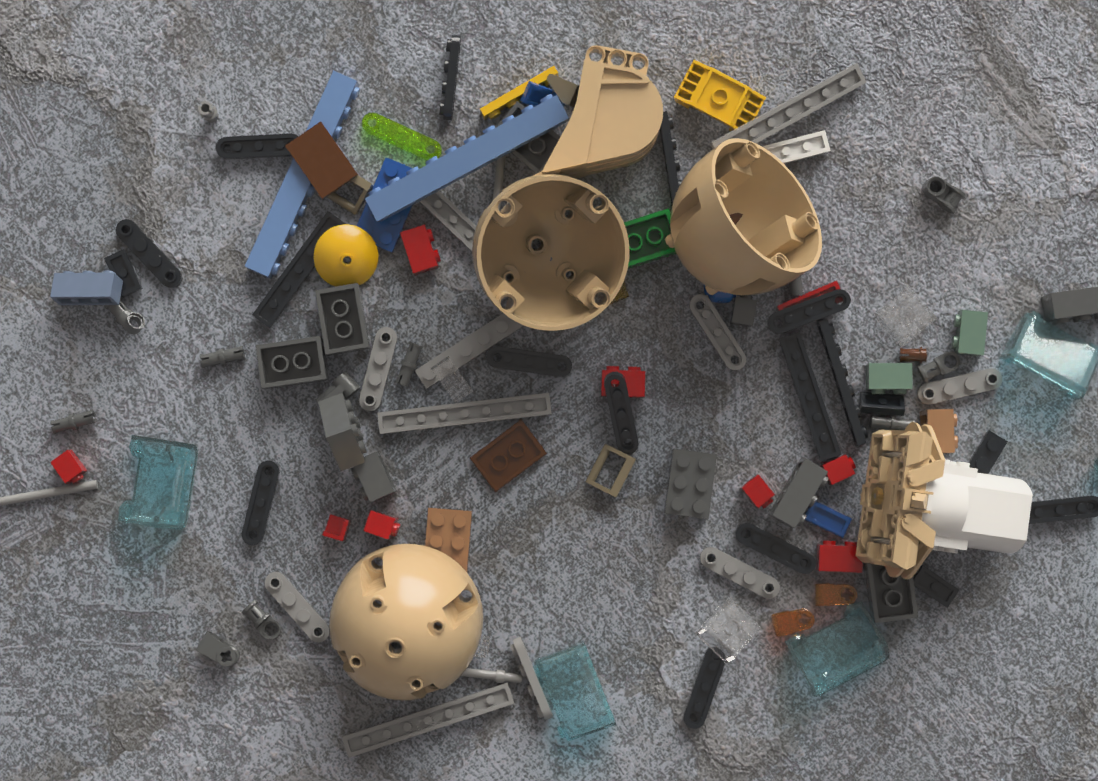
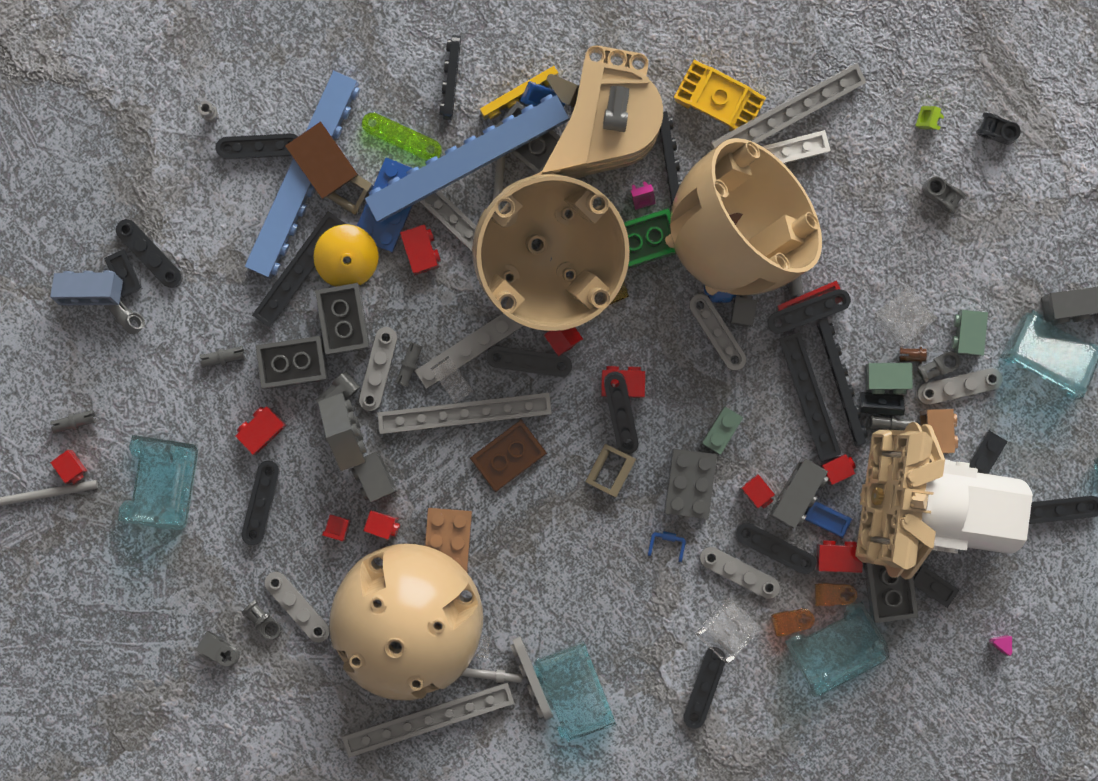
none -> red brick [235,406,287,455]
none -> red brick [544,327,583,356]
none -> dark grey piece [603,86,629,132]
none -> dark pink tile [630,182,656,210]
none -> blue piece [648,531,686,562]
none -> sand green brick [701,406,743,455]
none -> lime tile [915,106,944,130]
none -> black piece [976,112,1021,145]
none -> dark pink slope [989,635,1012,656]

